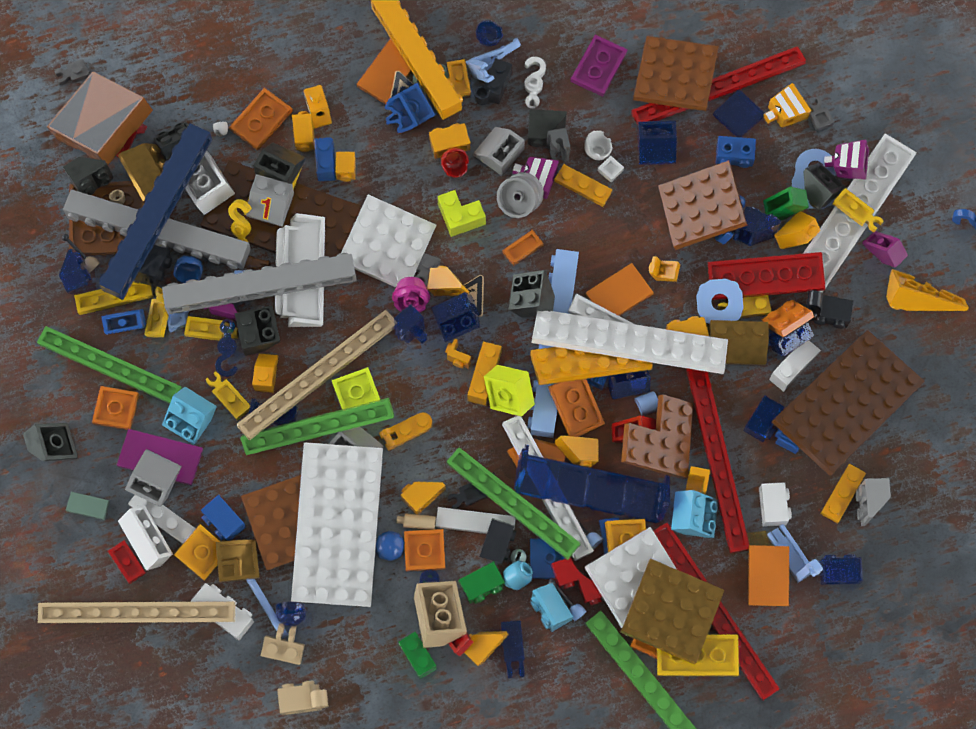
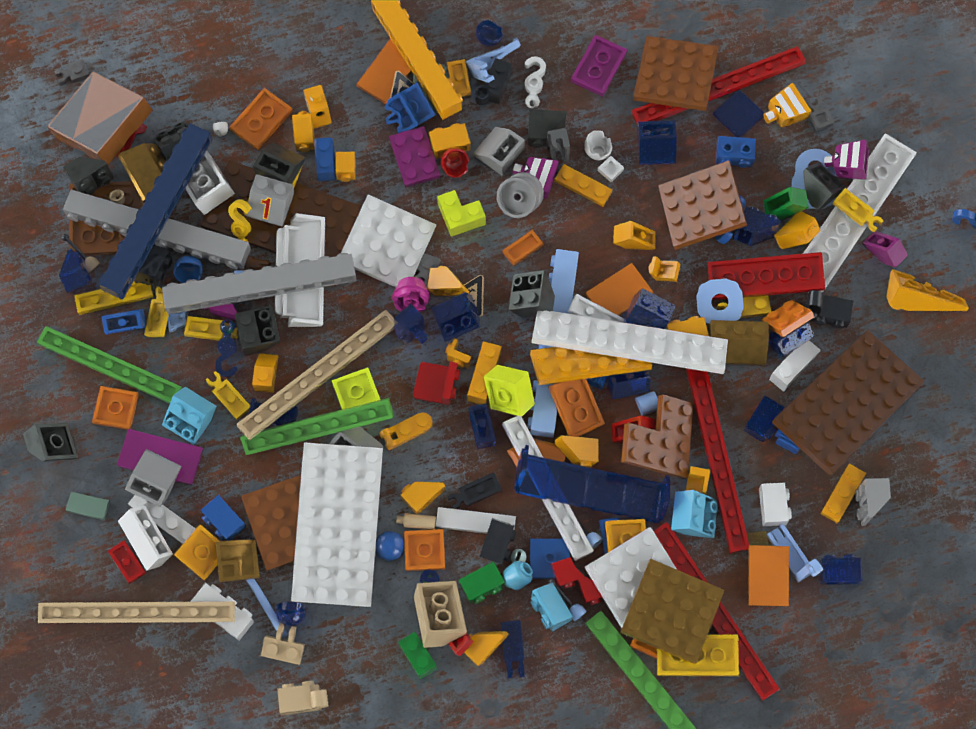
bright green plate [446,448,581,560] -> none
none -> magenta plate [389,126,441,188]
none -> red bracket [413,361,461,406]
none -> clear blue brick [468,403,496,449]
none -> light orange slope [613,221,656,250]
none -> clear blue slope [623,288,676,329]

